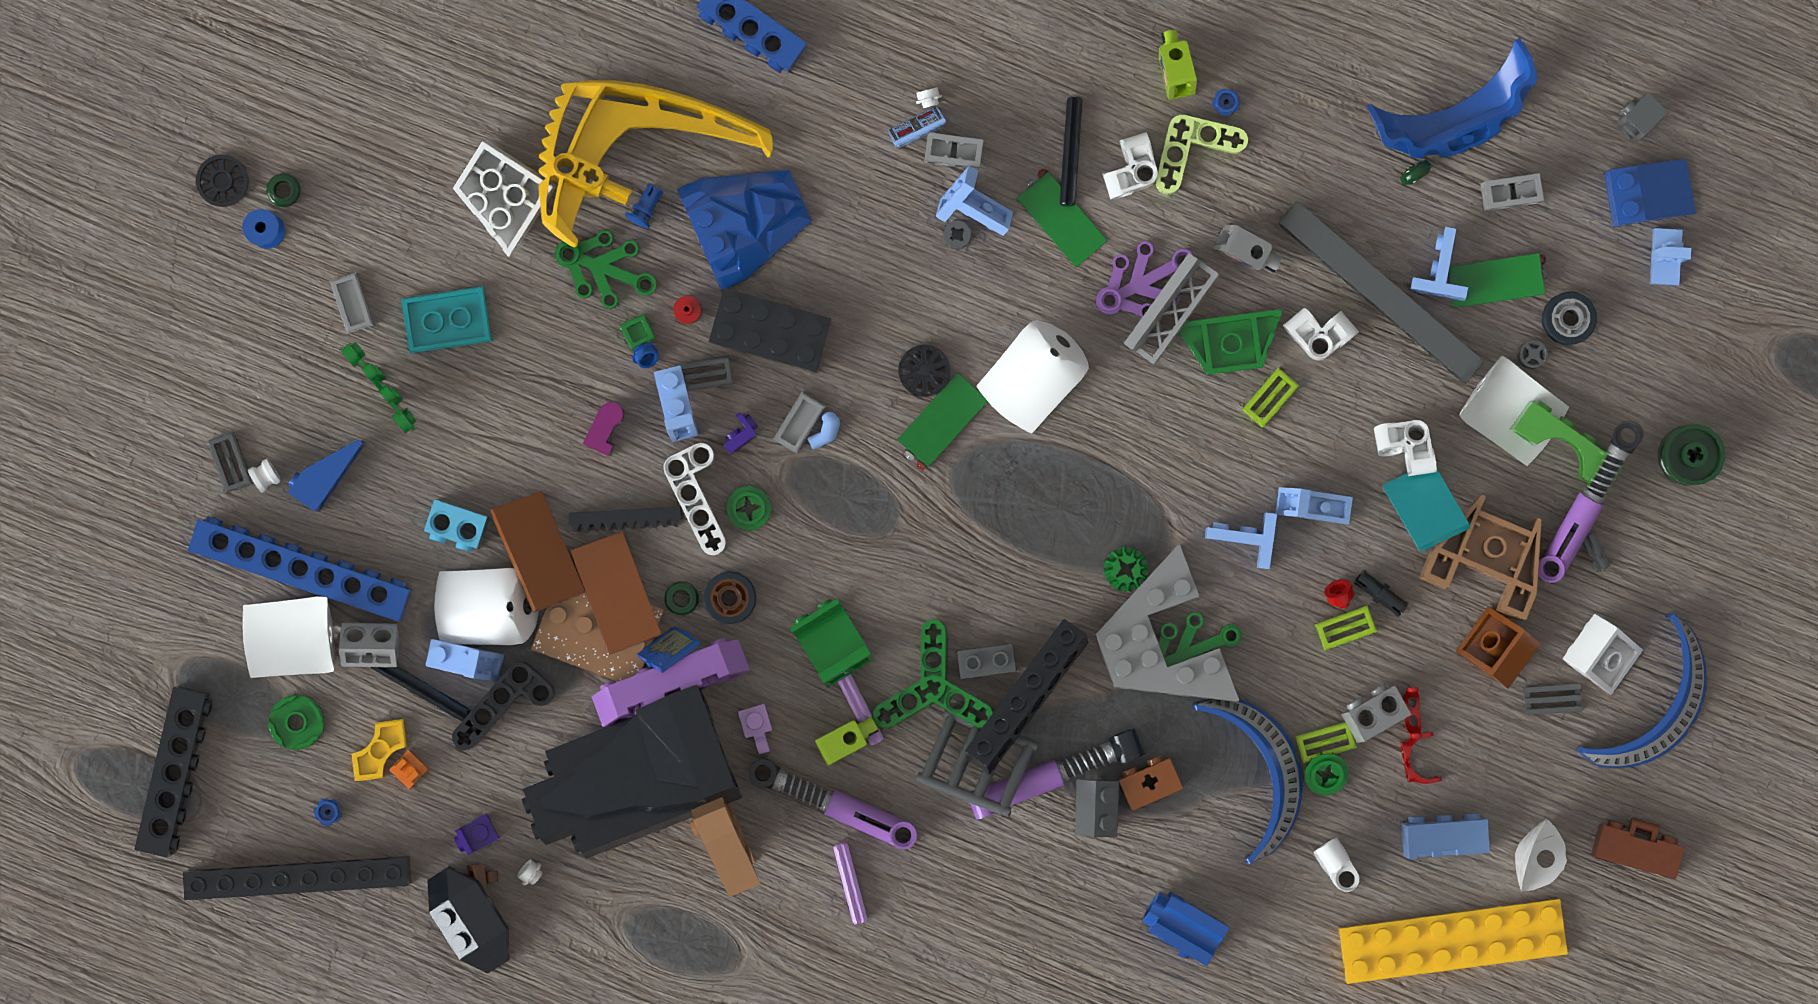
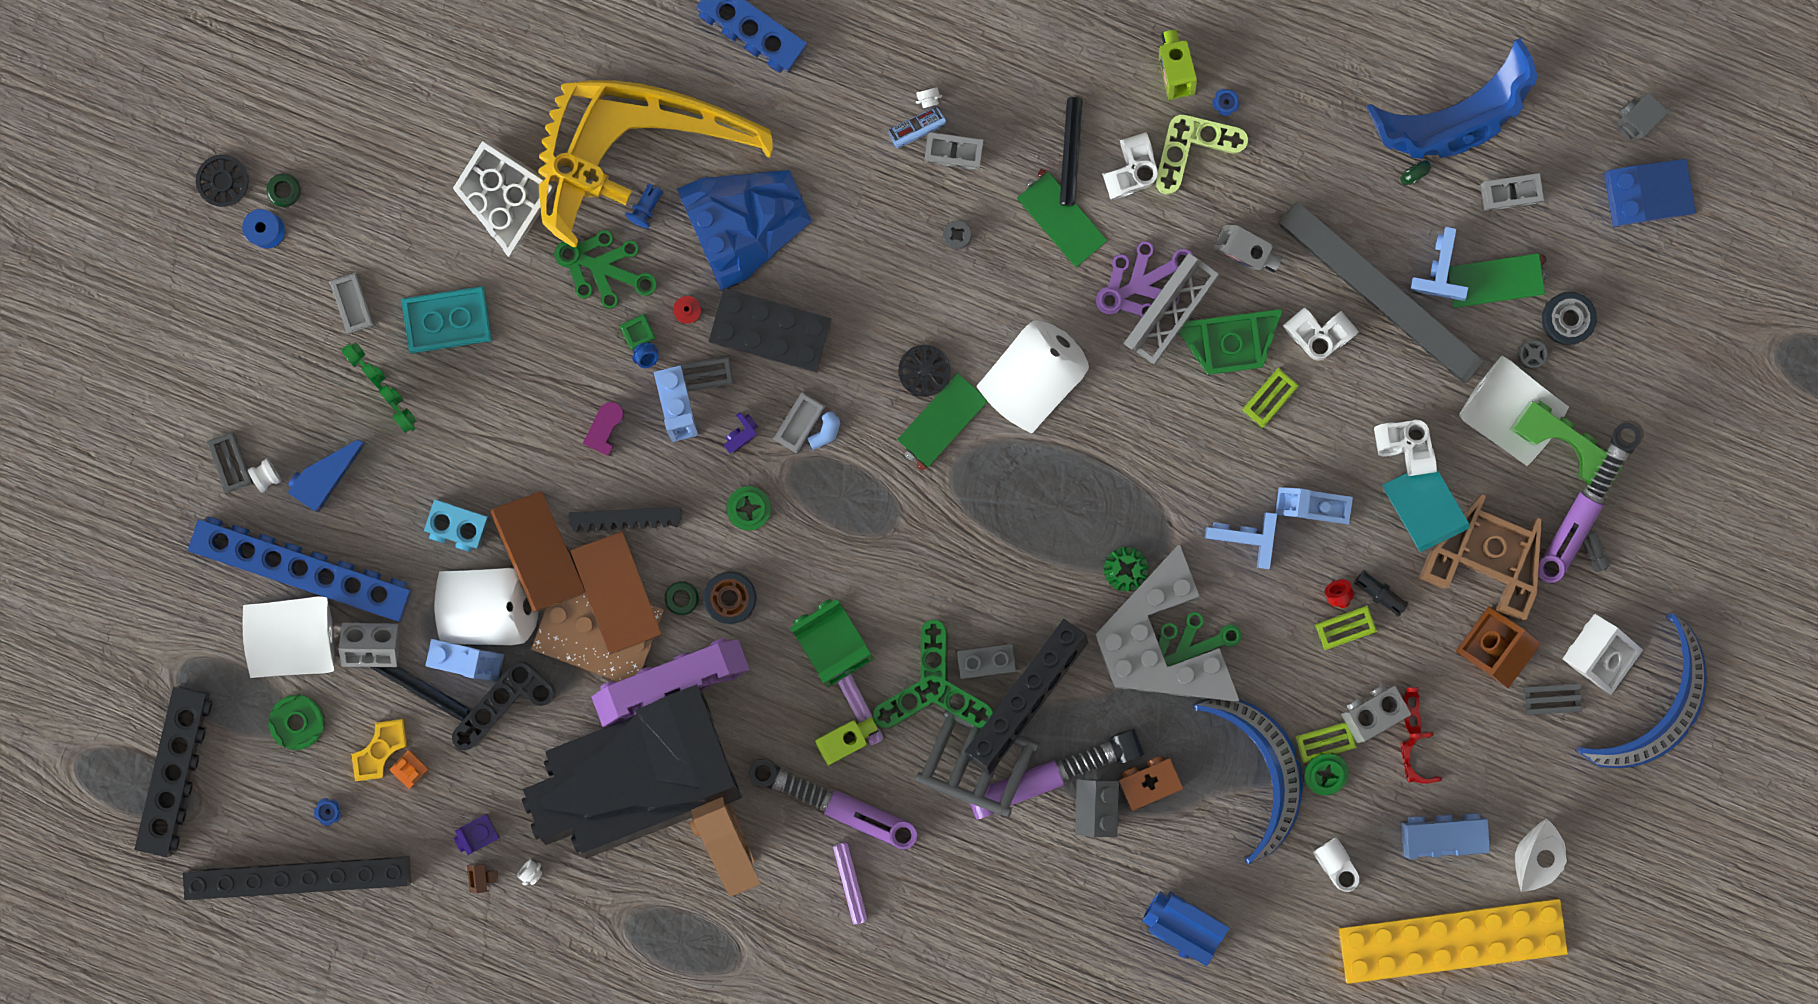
black wedge [427,866,509,974] -> none
blue piece [637,626,700,673] -> none
white beam [664,443,727,555] -> none
lavender plate [738,704,773,754] -> none
light blue bracket [936,166,1013,236] -> none
copper piece [1591,817,1685,879] -> none
light blue bracket [1650,228,1691,286] -> none
dark green wheel [1658,424,1726,486] -> none

